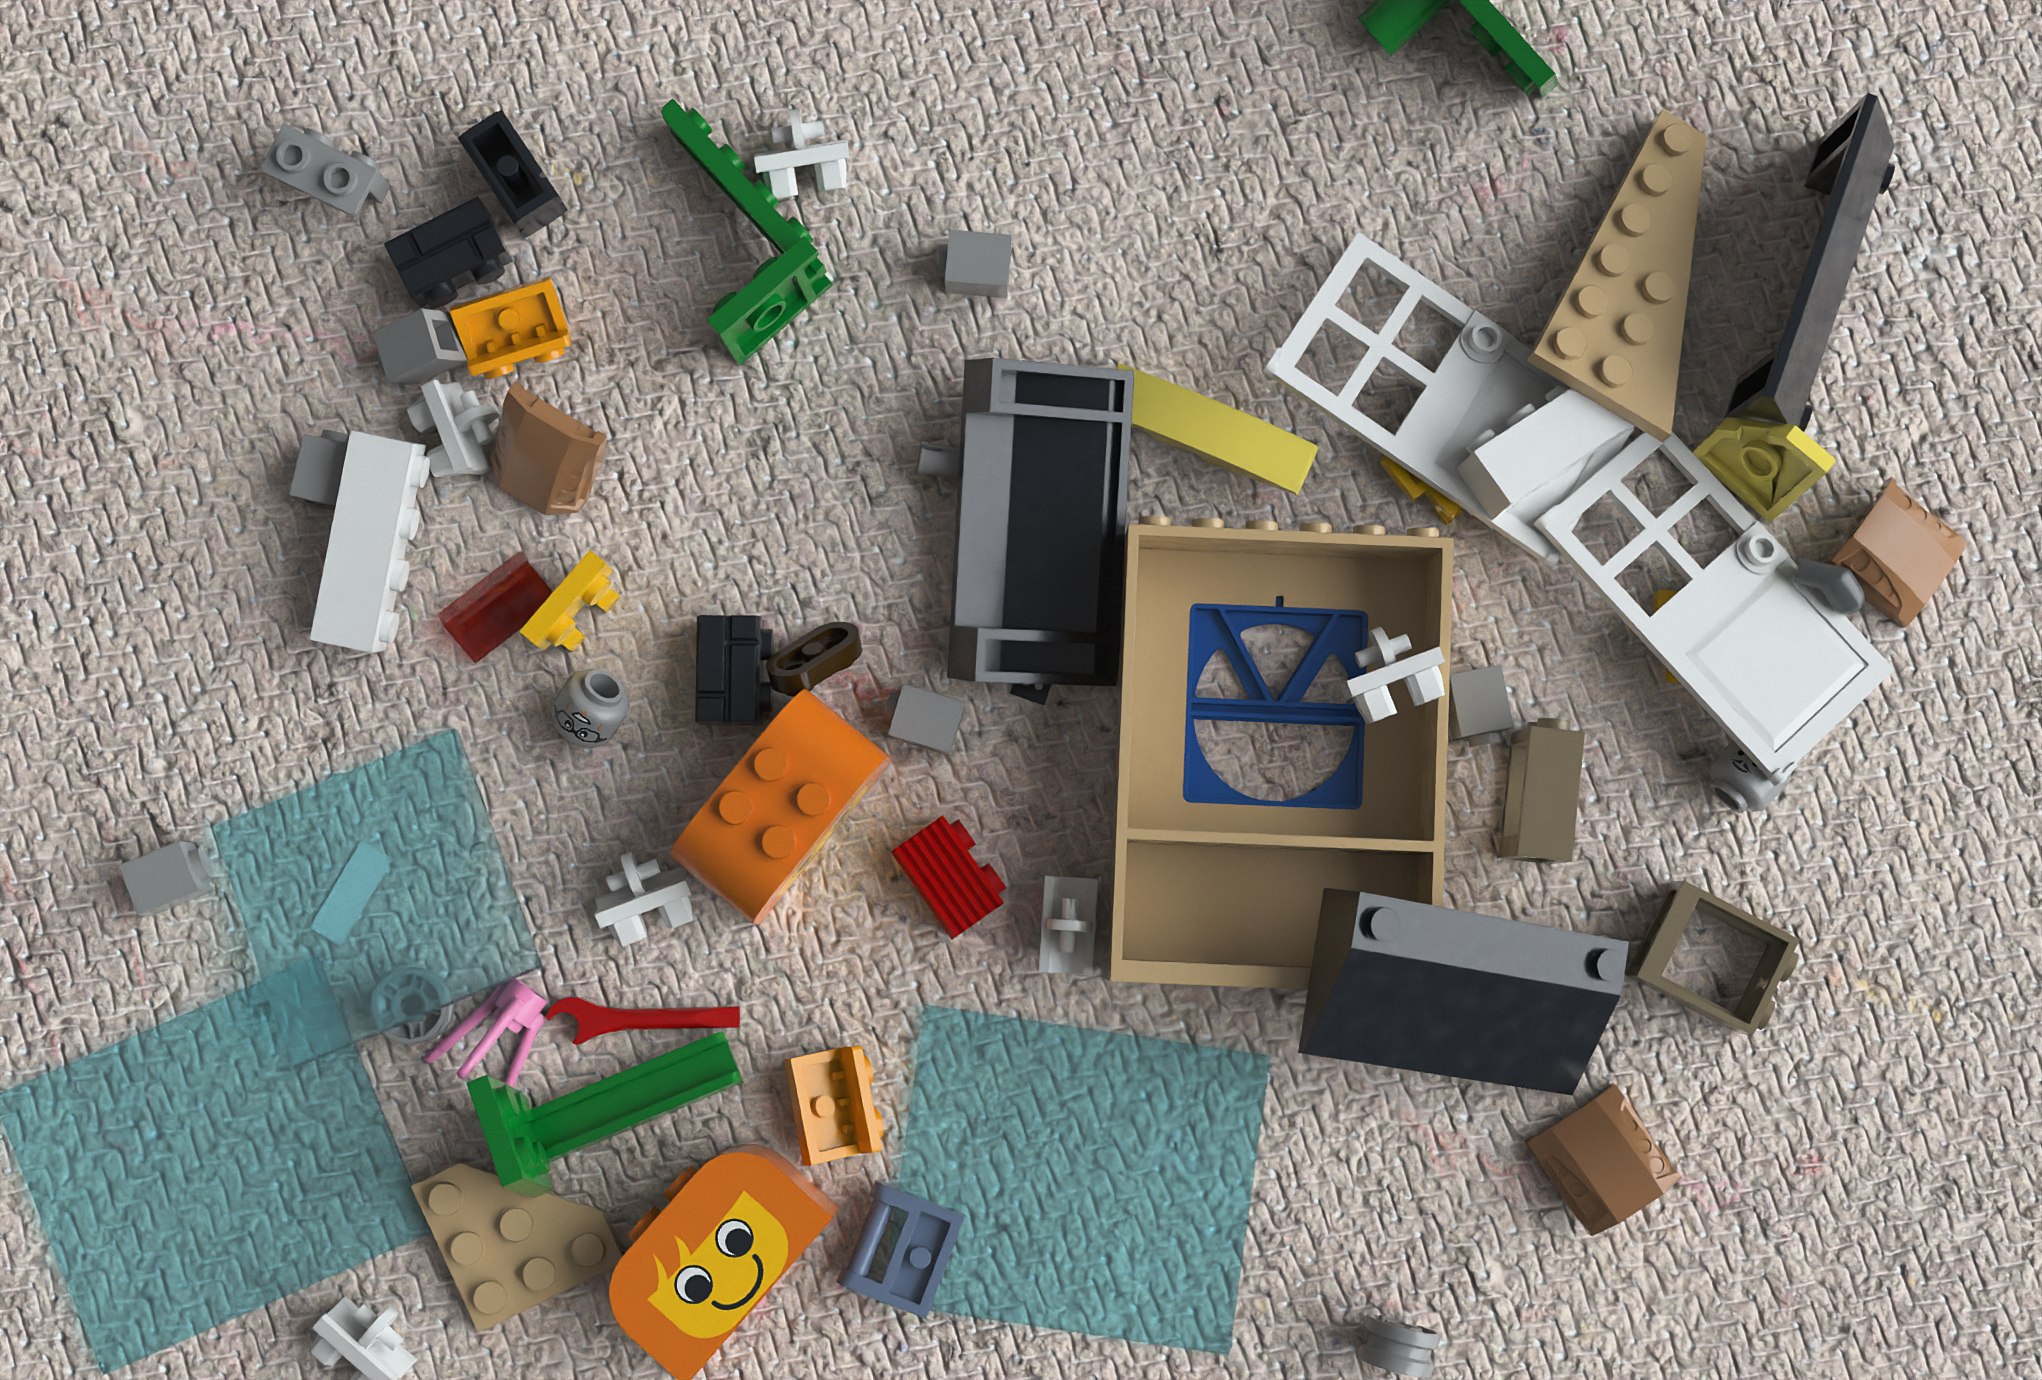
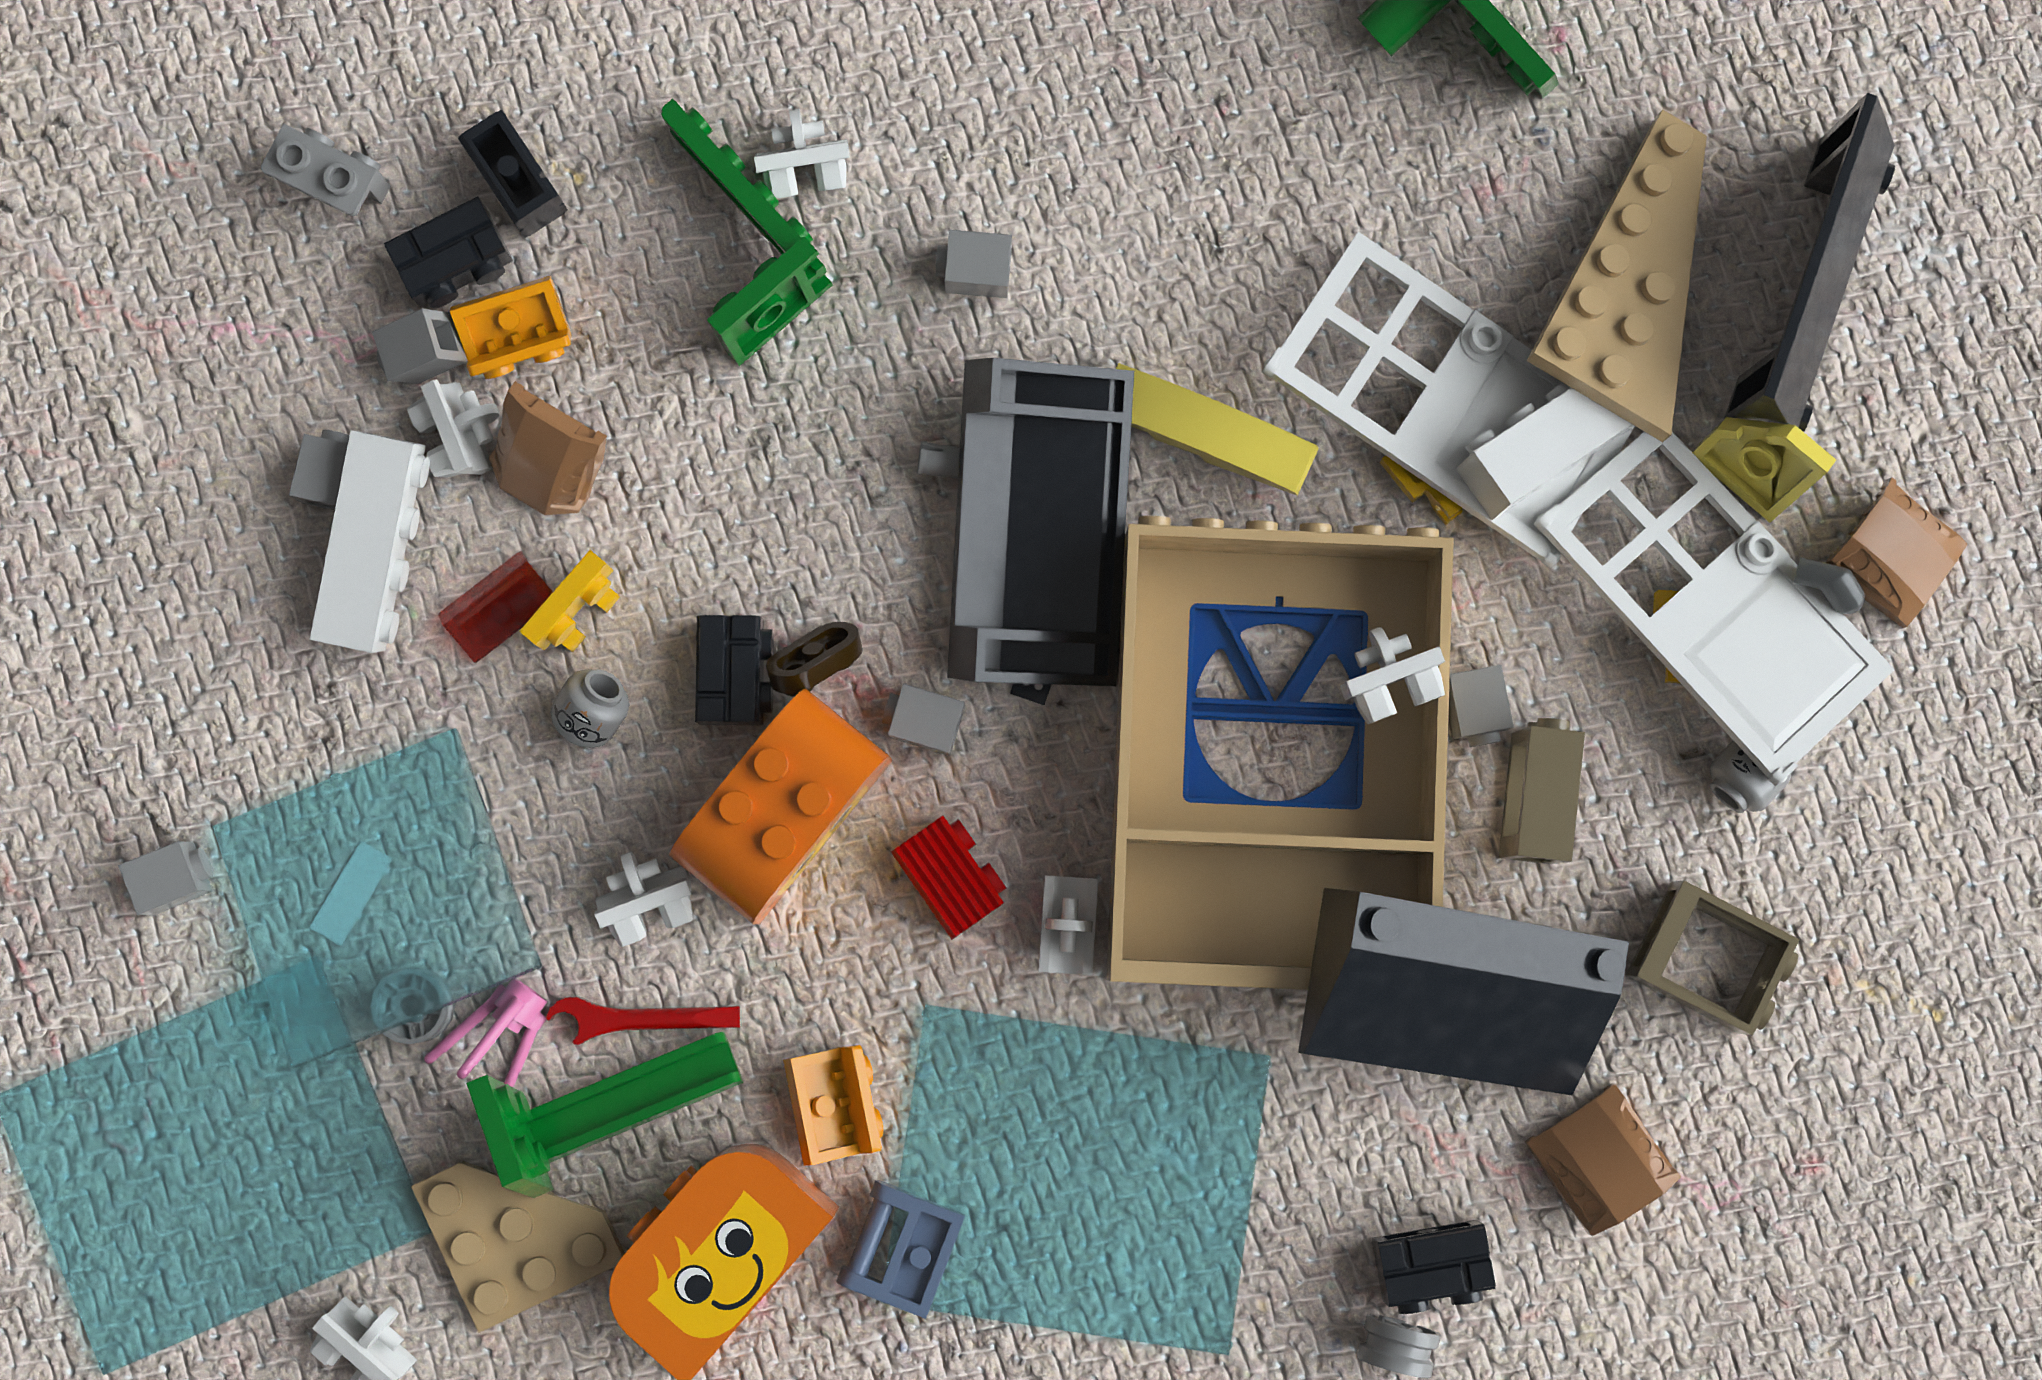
none -> black brick [1372,1220,1496,1314]

